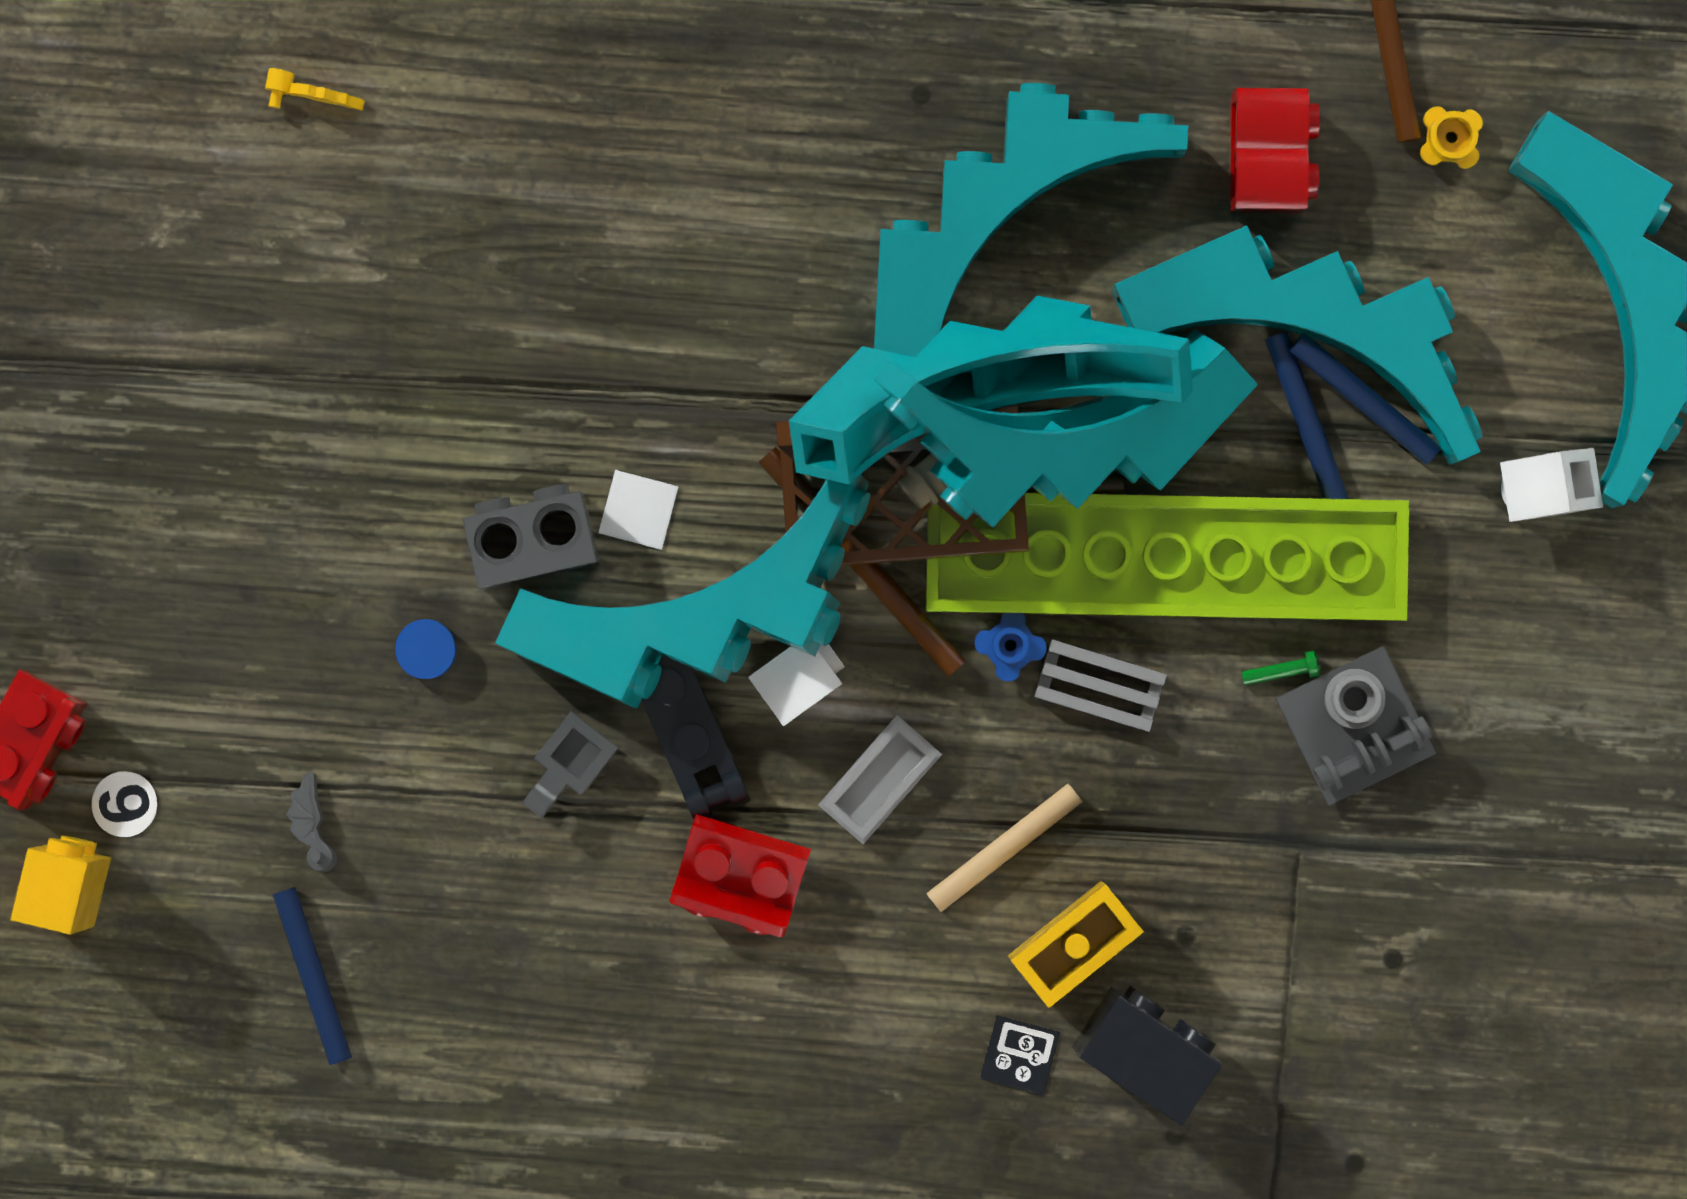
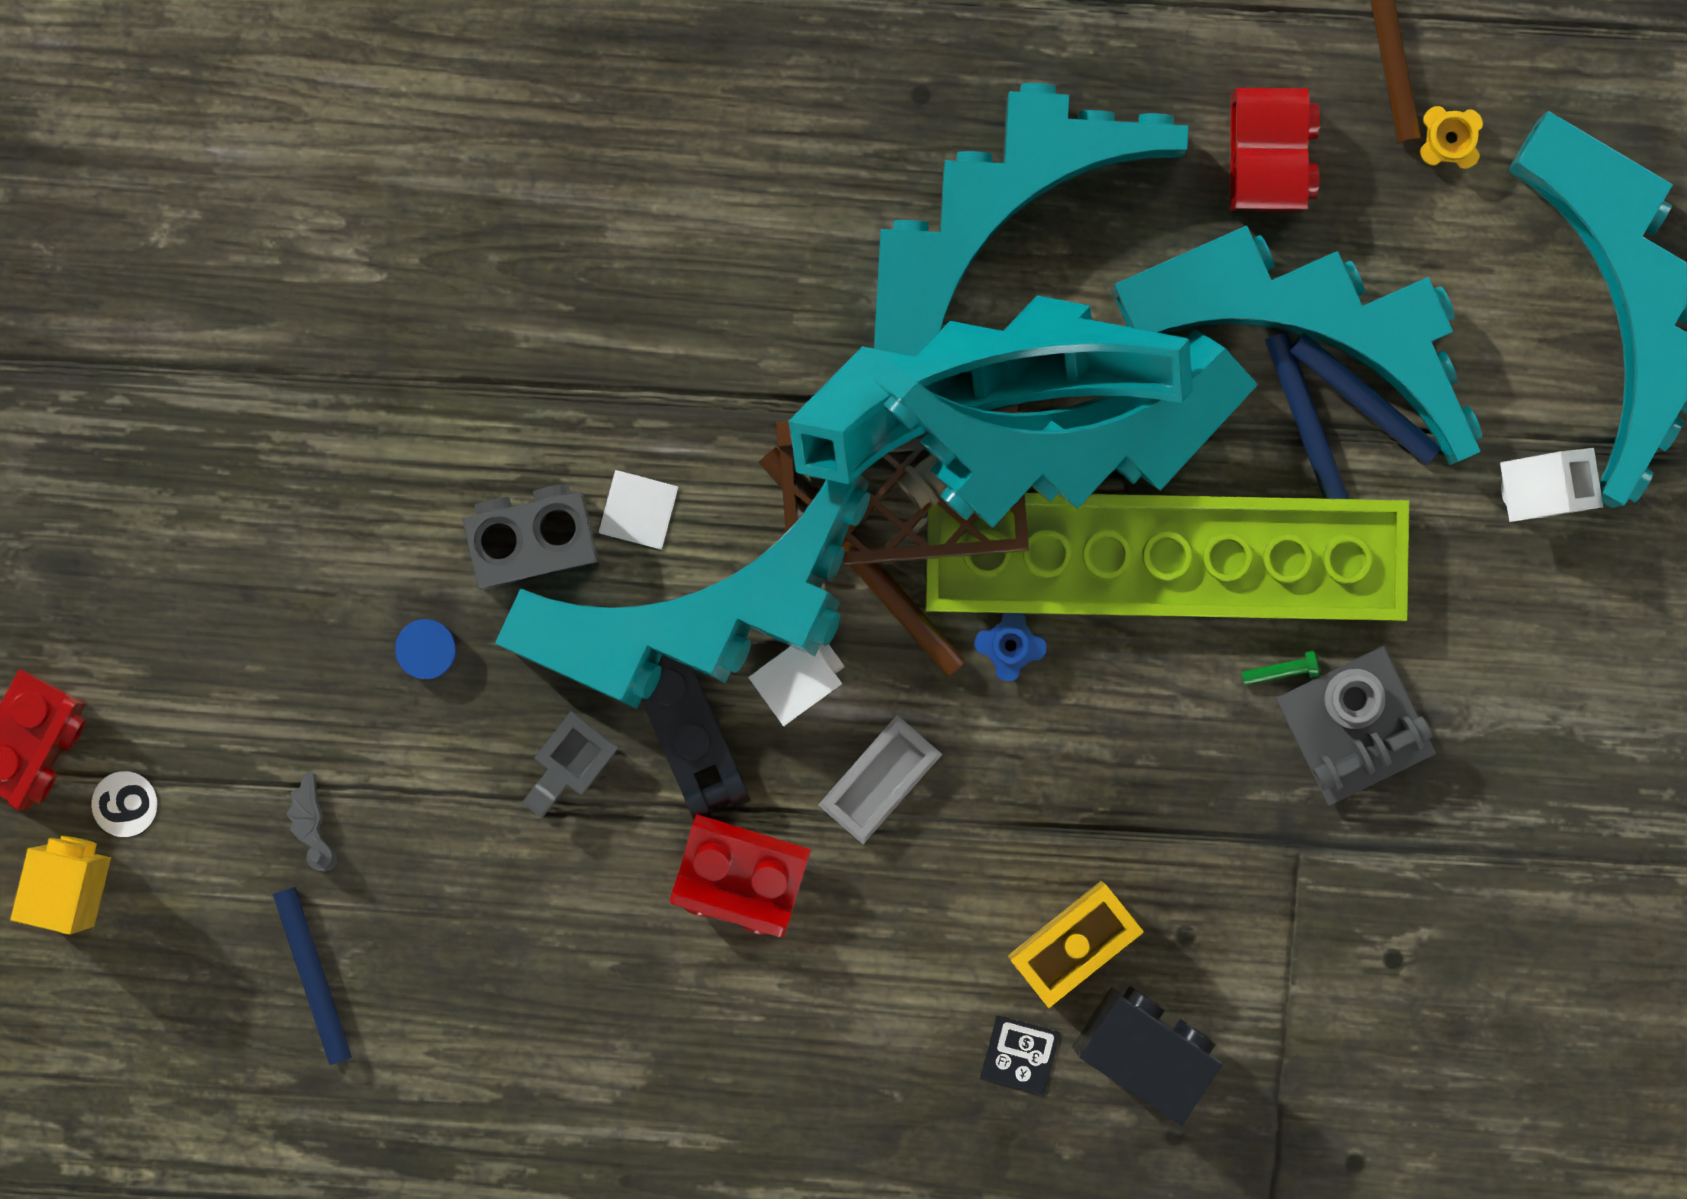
yellow piece [264,68,365,111] -> none
tan bar [926,784,1082,912] -> none
light grey tile [1034,640,1167,732] -> none

